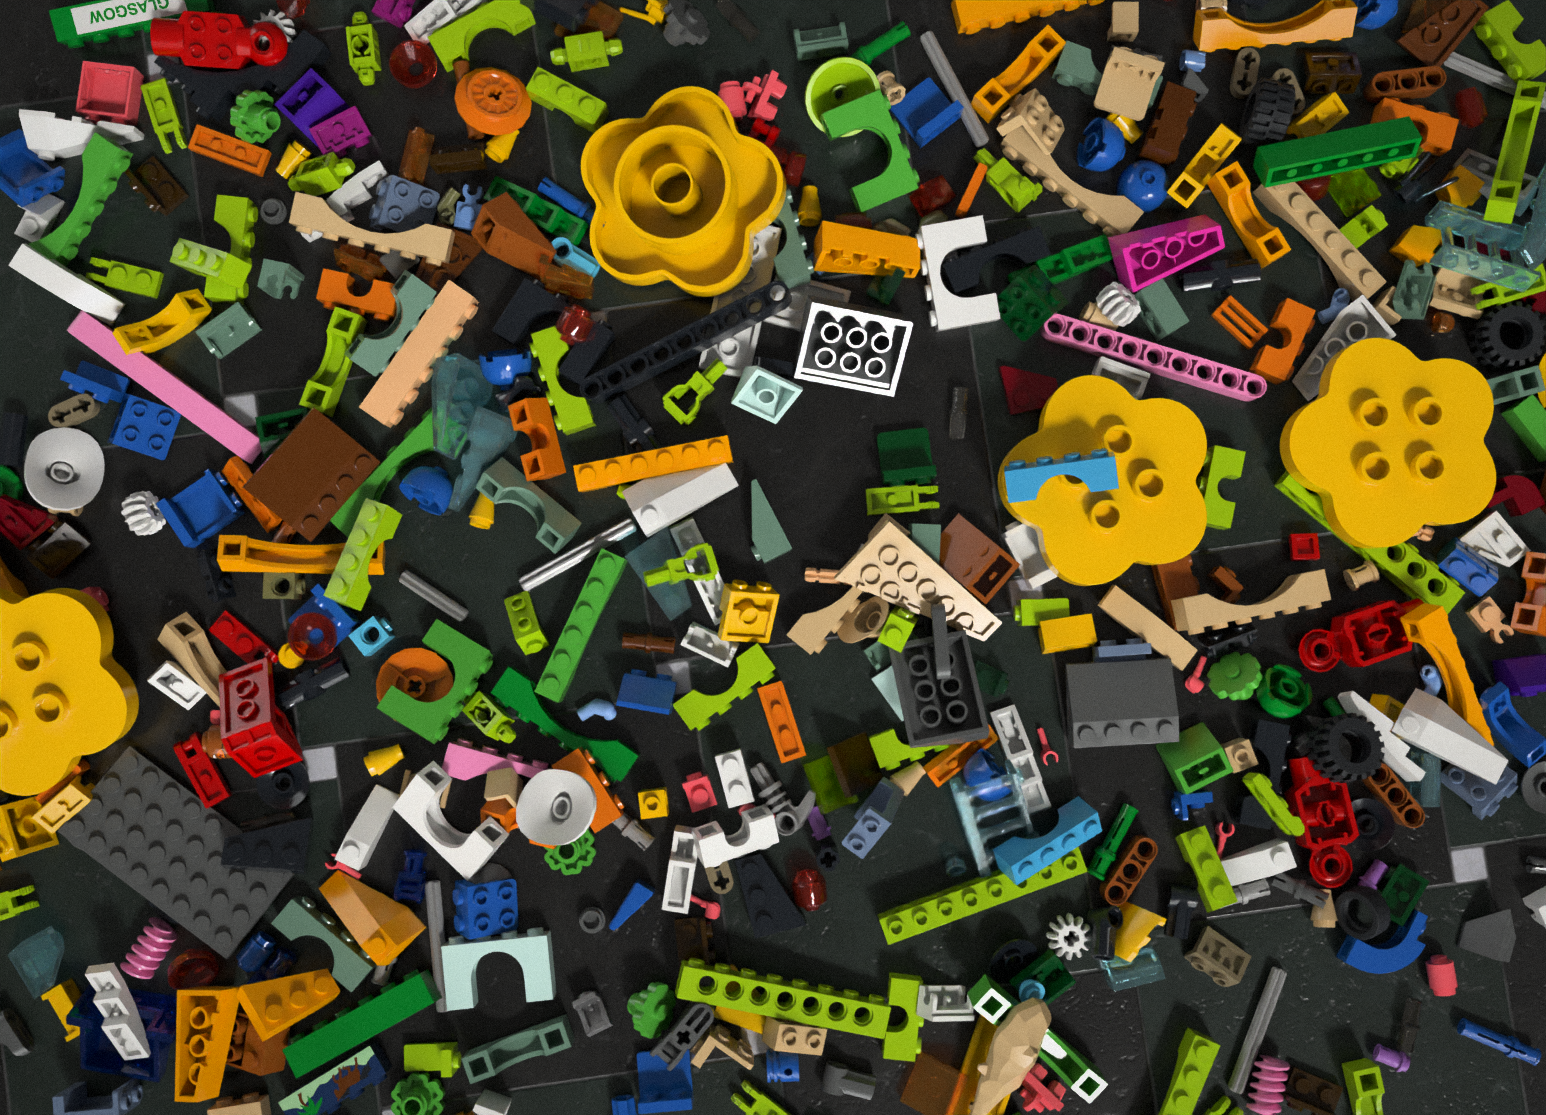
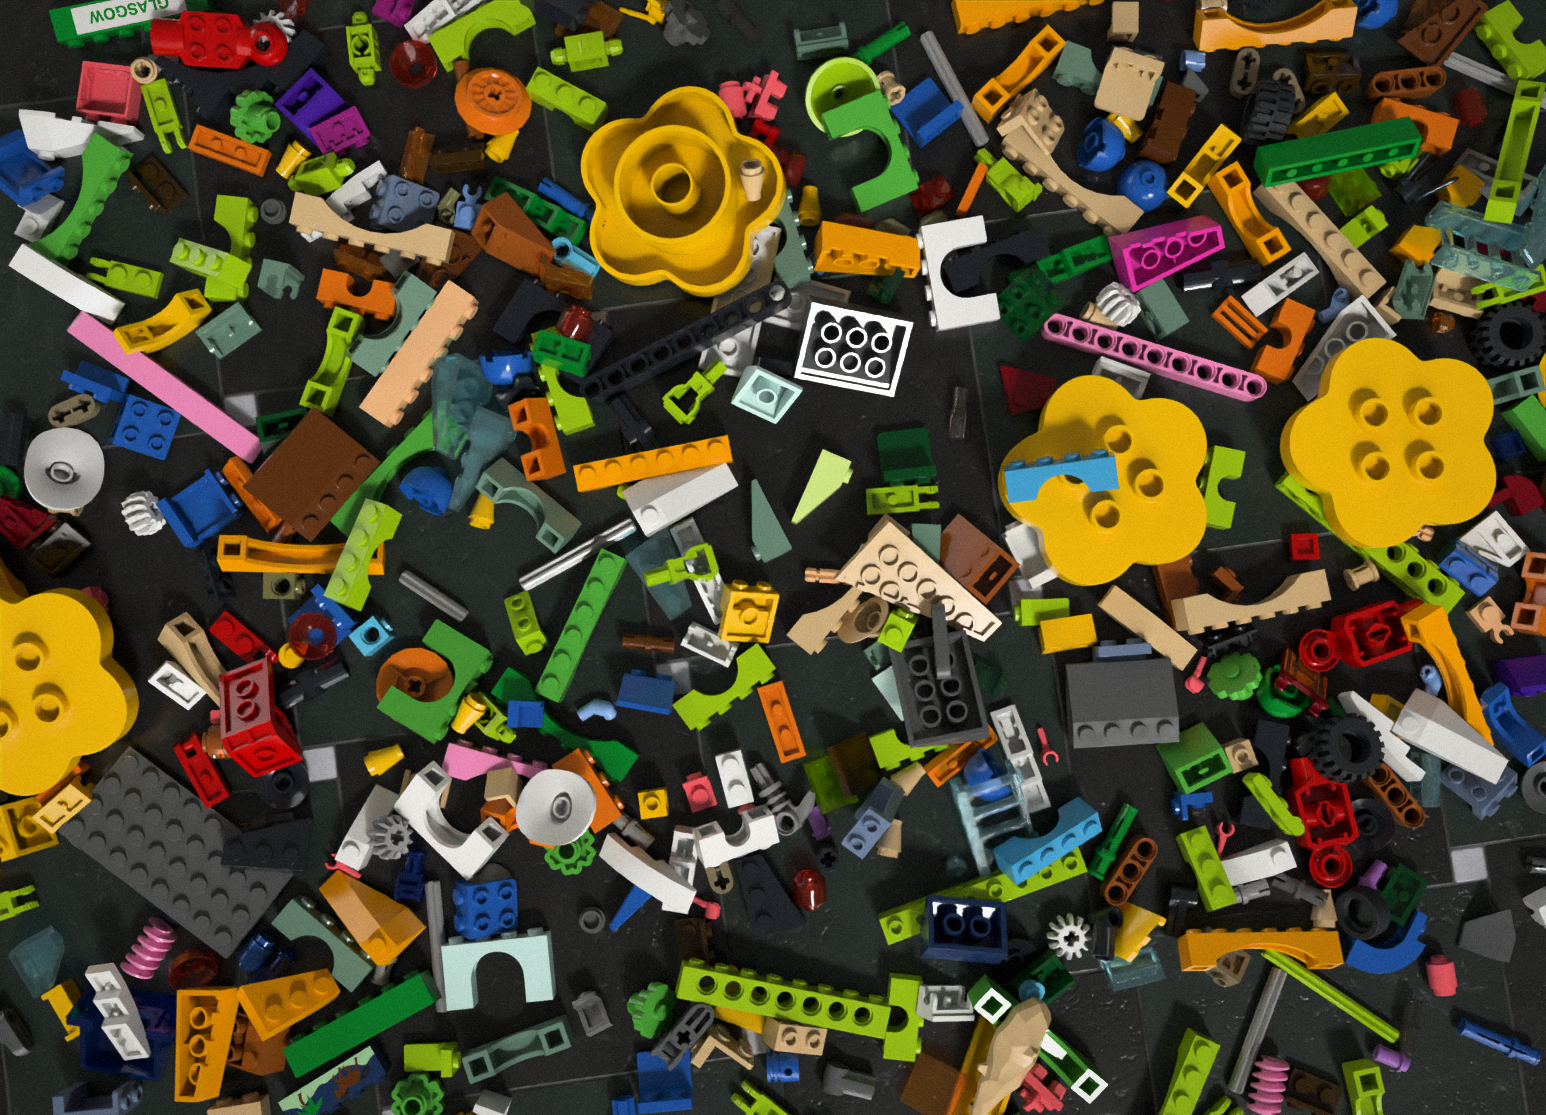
none -> tan cone [130,57,159,84]
none -> light grey gear [367,814,413,860]
none -> yellow cone [451,693,487,734]
none -> blue panel [507,699,545,728]
none -> green hinge [532,329,591,377]
none -> white slope [599,833,697,913]
none -> tan cone [738,159,765,201]
none -> yellowish green slope [791,449,853,524]
none -> tan cone [876,819,902,858]
none -> dark blue slope [920,895,1008,964]
none -> light orange arch [1177,927,1344,971]
none -> white slope [1241,252,1319,317]
none -> lime axle [1261,949,1400,1043]
none -> flag [1274,646,1329,718]
none -> clear blue tile [1490,429,1528,463]

